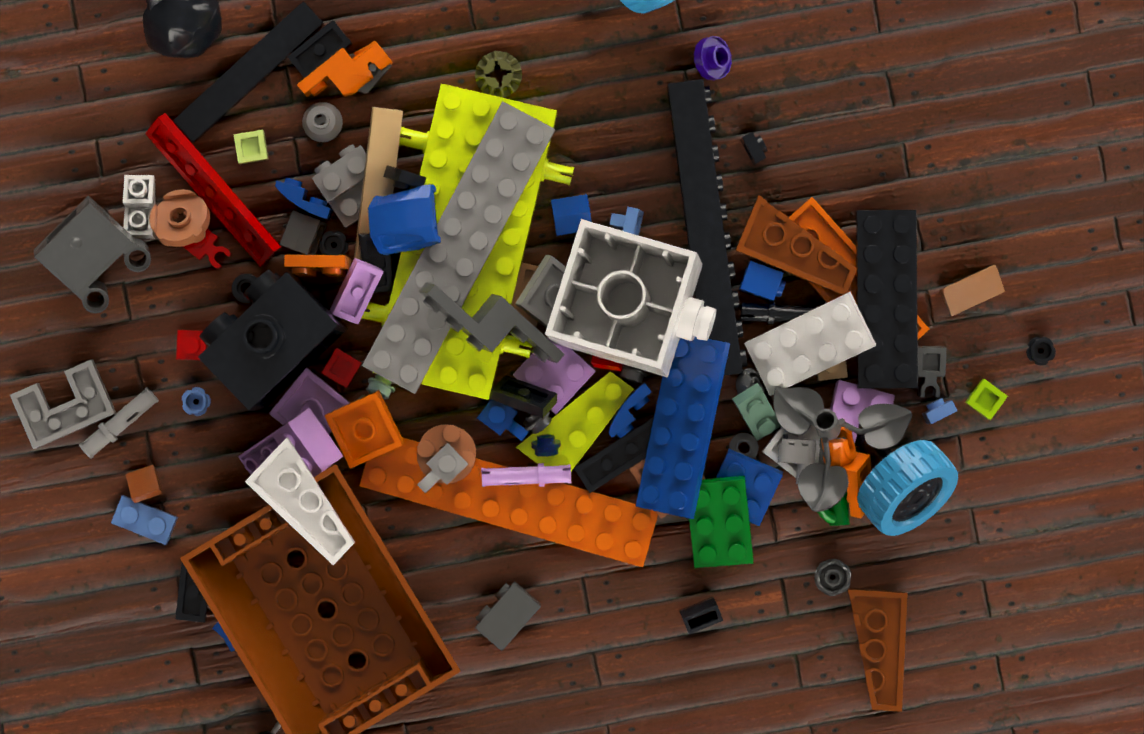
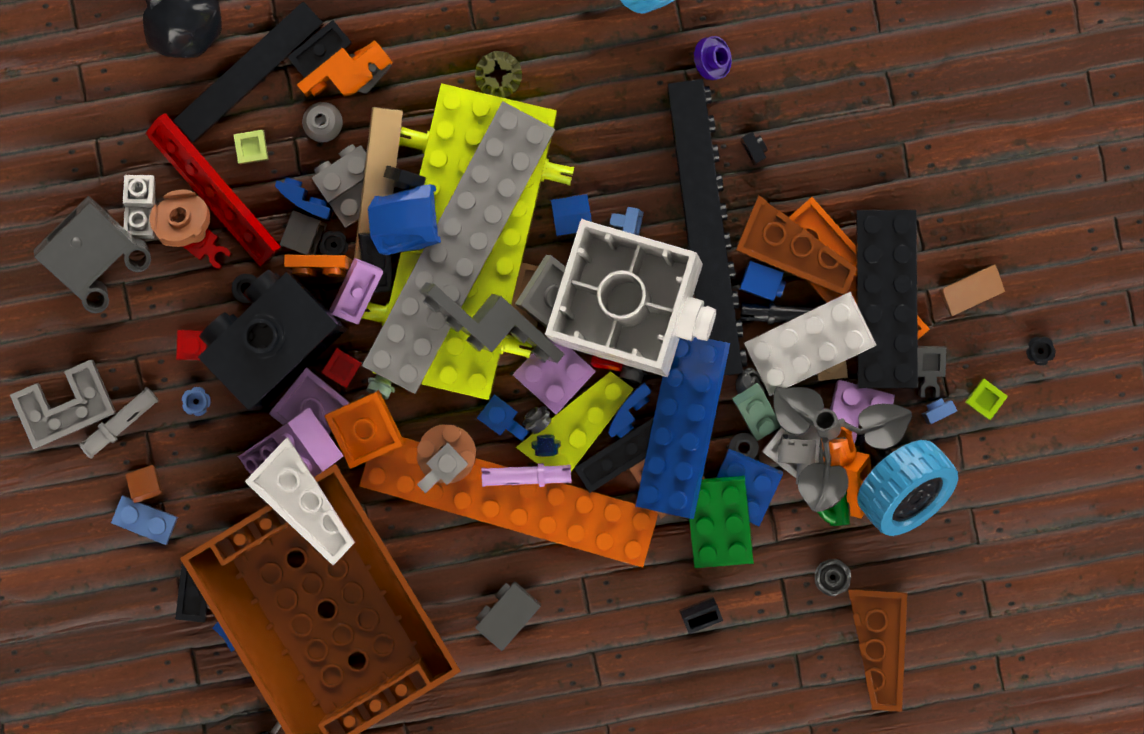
black plate [491,375,557,418] -> none

